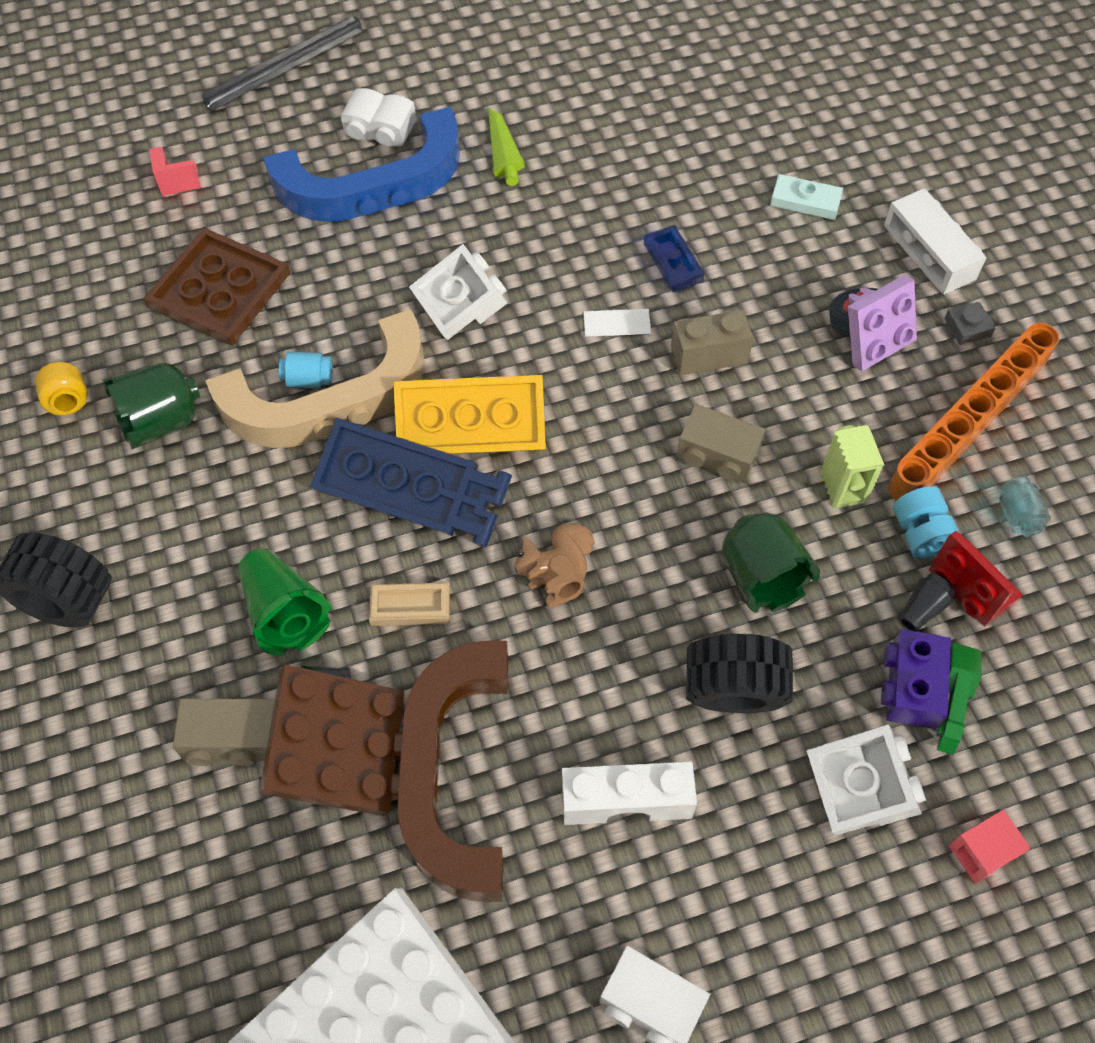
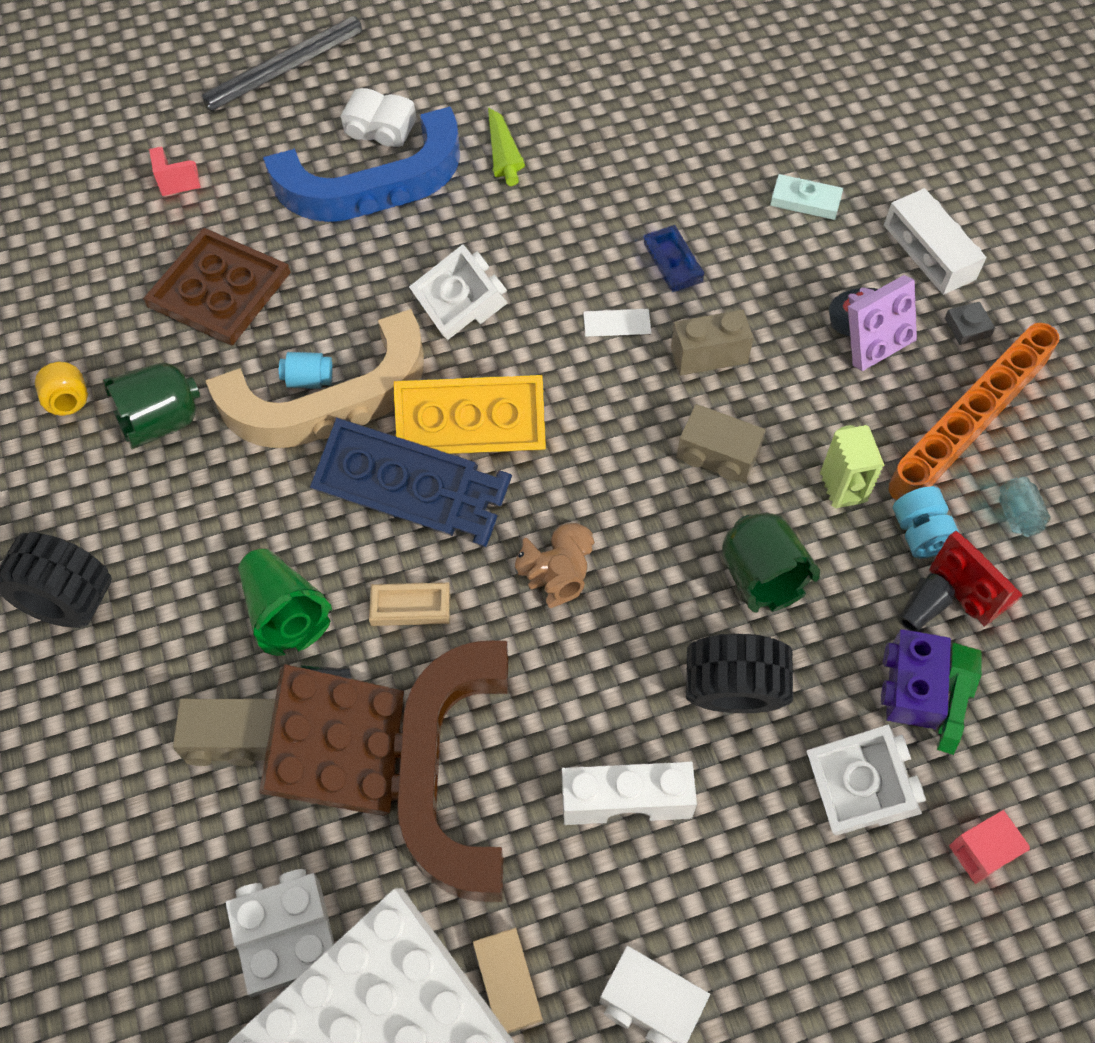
none -> white plate [225,869,334,997]
none -> tan tile [473,928,543,1033]

